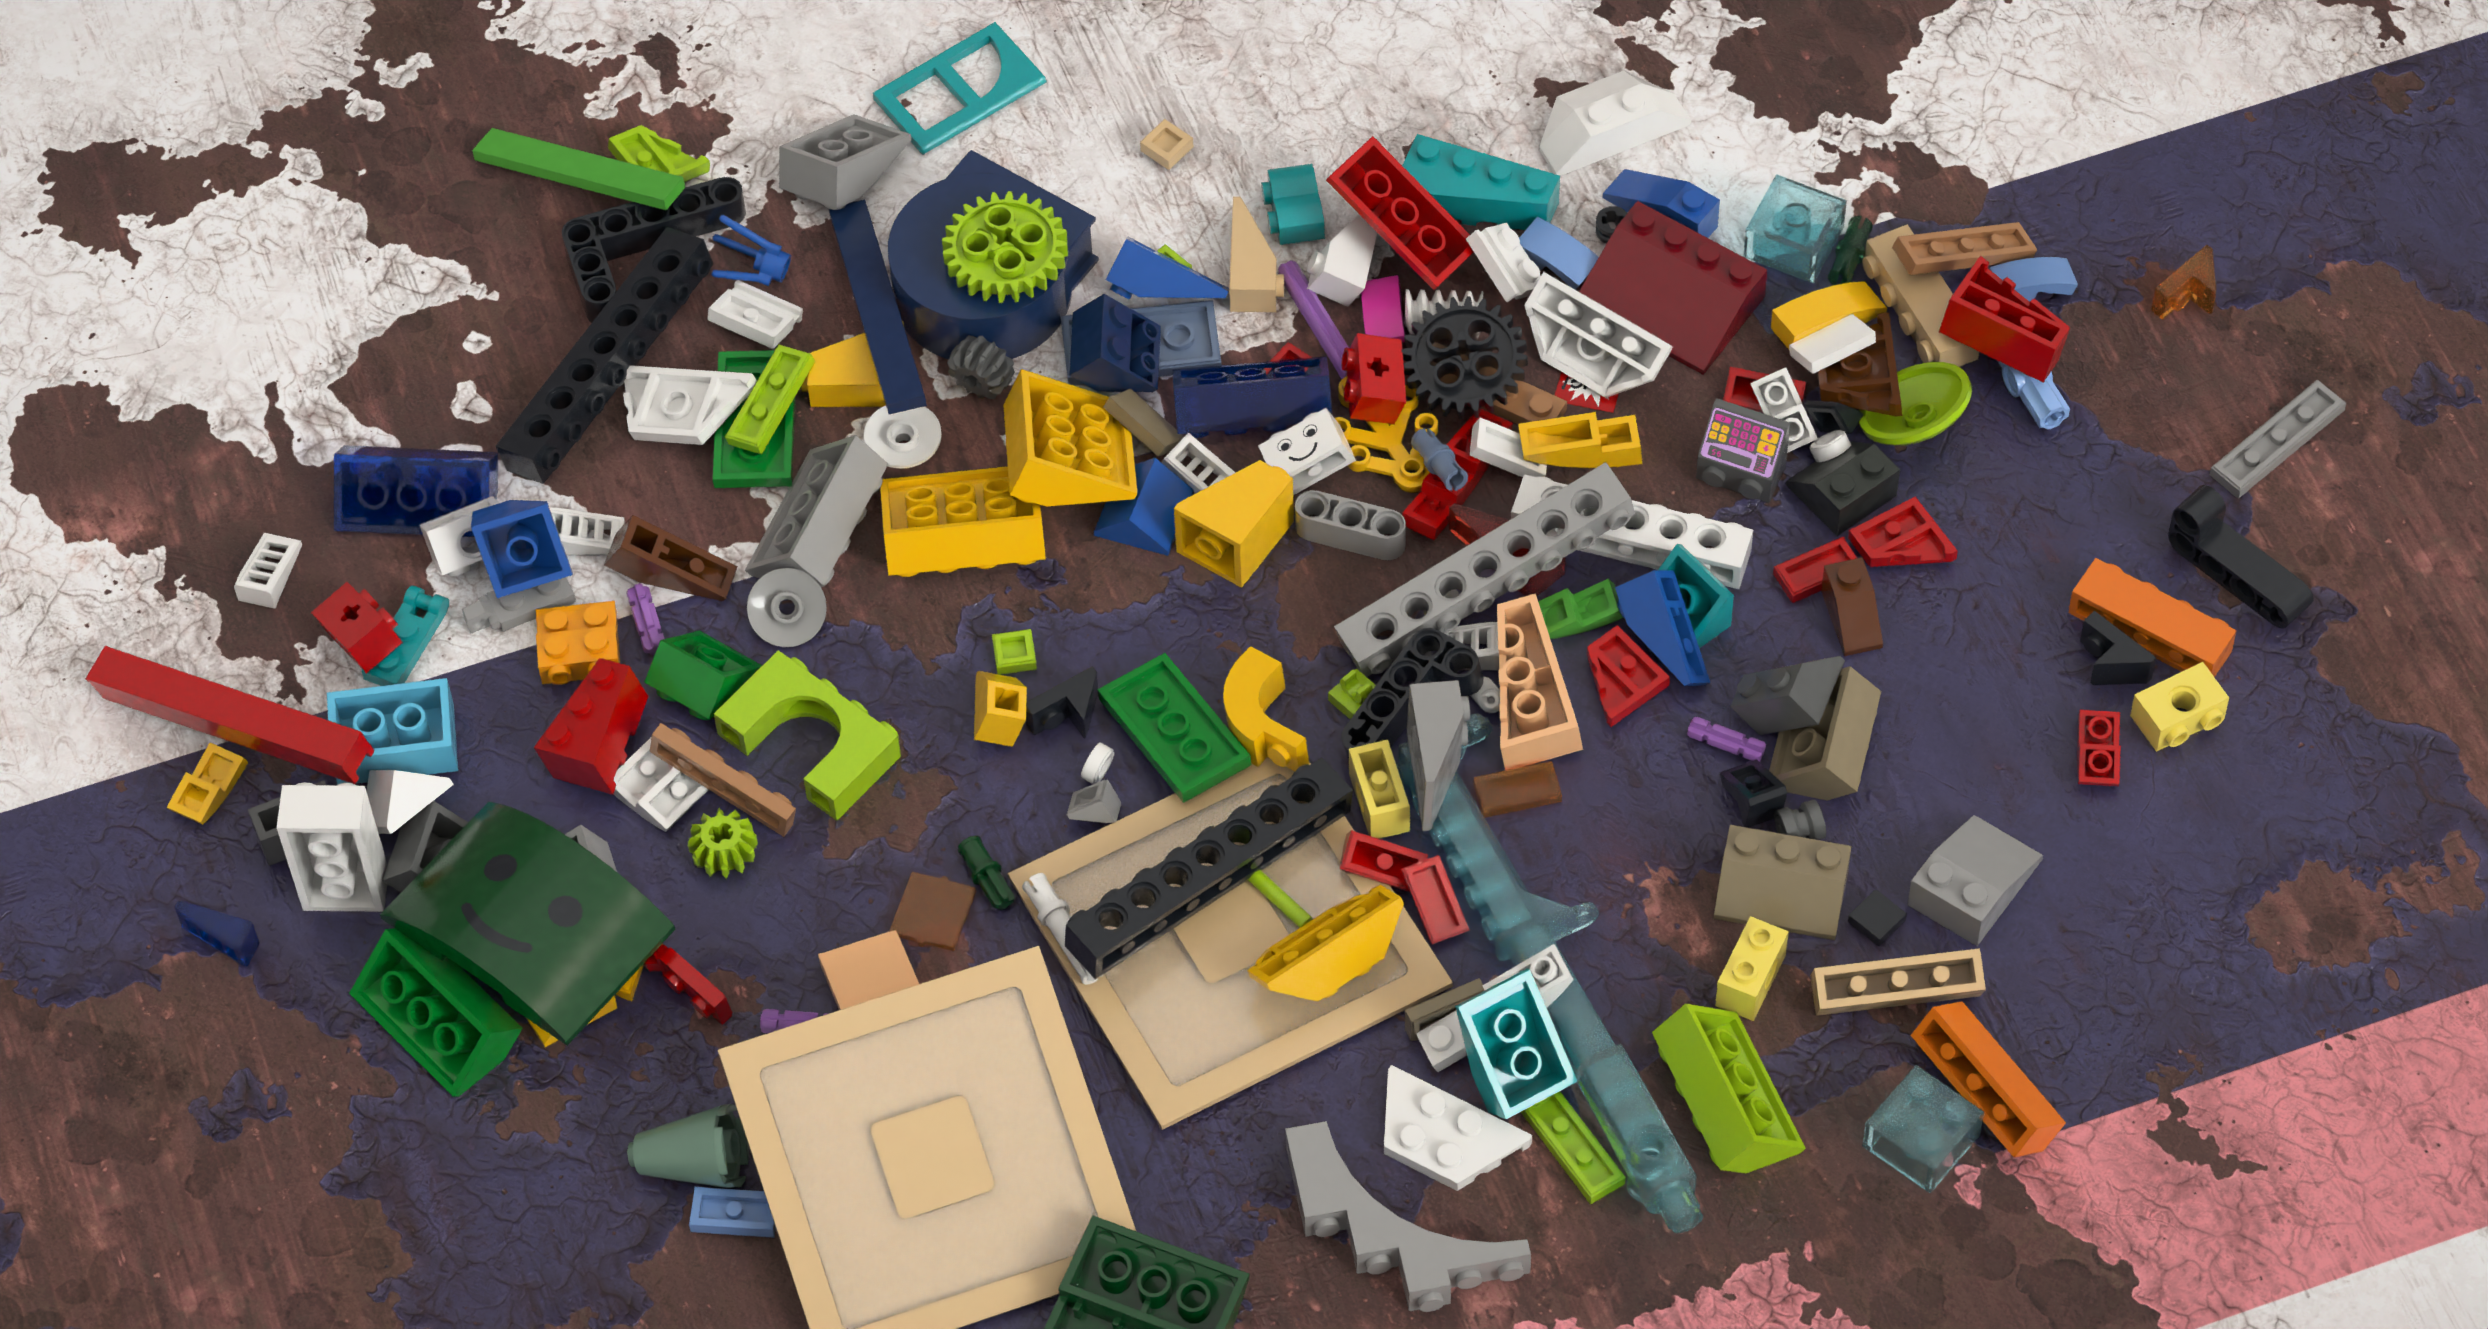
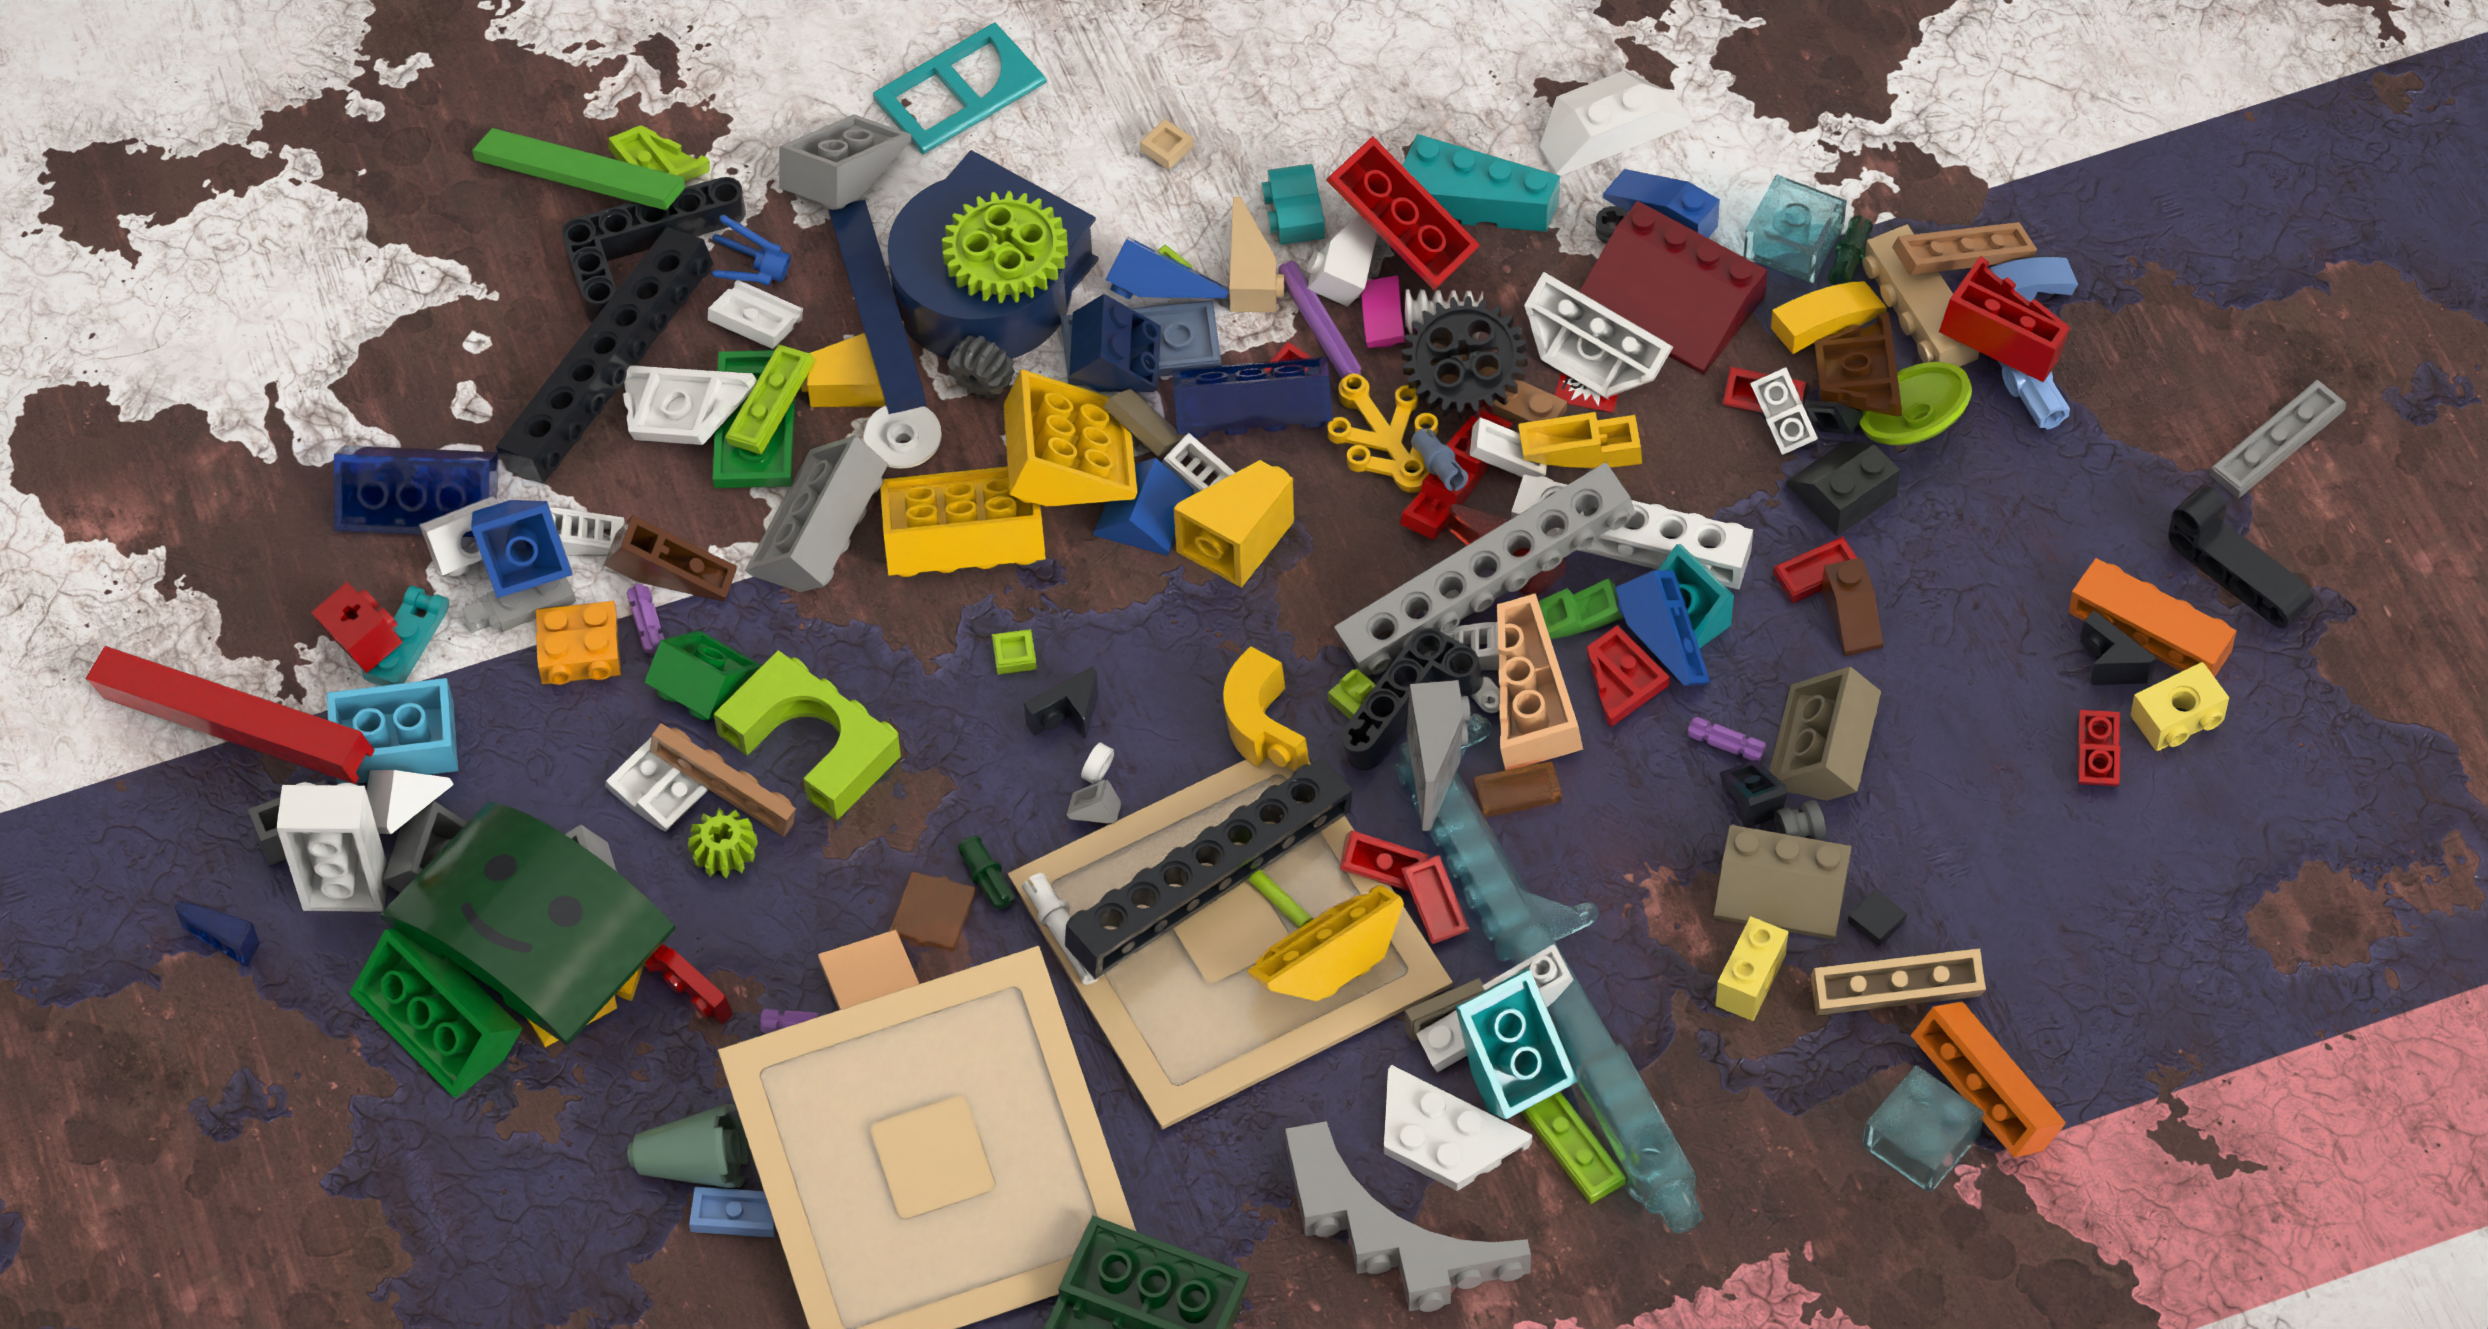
yellow slope [167,743,248,825] -> none
white slope [234,533,302,609] -> none
red wedge [534,658,649,795] -> none
light grey dish [747,568,827,647] -> none
yellow slope [974,671,1027,747] -> none
green plate [1097,653,1252,803] -> none
white brick [1258,408,1356,495] -> none
light grey beam [1295,490,1406,560] -> none
red brick [1341,333,1406,424] -> none
light yellow brick [1349,739,1410,839] -> none
white plate [1466,223,1541,302] -> none
medium blue slope [1519,217,1599,290] -> none
lime slope [1652,1003,1806,1174] -> none
dark grey slope [1696,398,1790,503] -> none
dark grey slope [1730,656,1845,735] -> none
white tile [1789,314,1876,374] -> none
white tile [1810,430,1851,462] -> none
red wing [1848,496,1958,567] -> none
light grey slope [1908,815,2043,946] -> none
clear orange slope [2151,245,2216,320] -> none

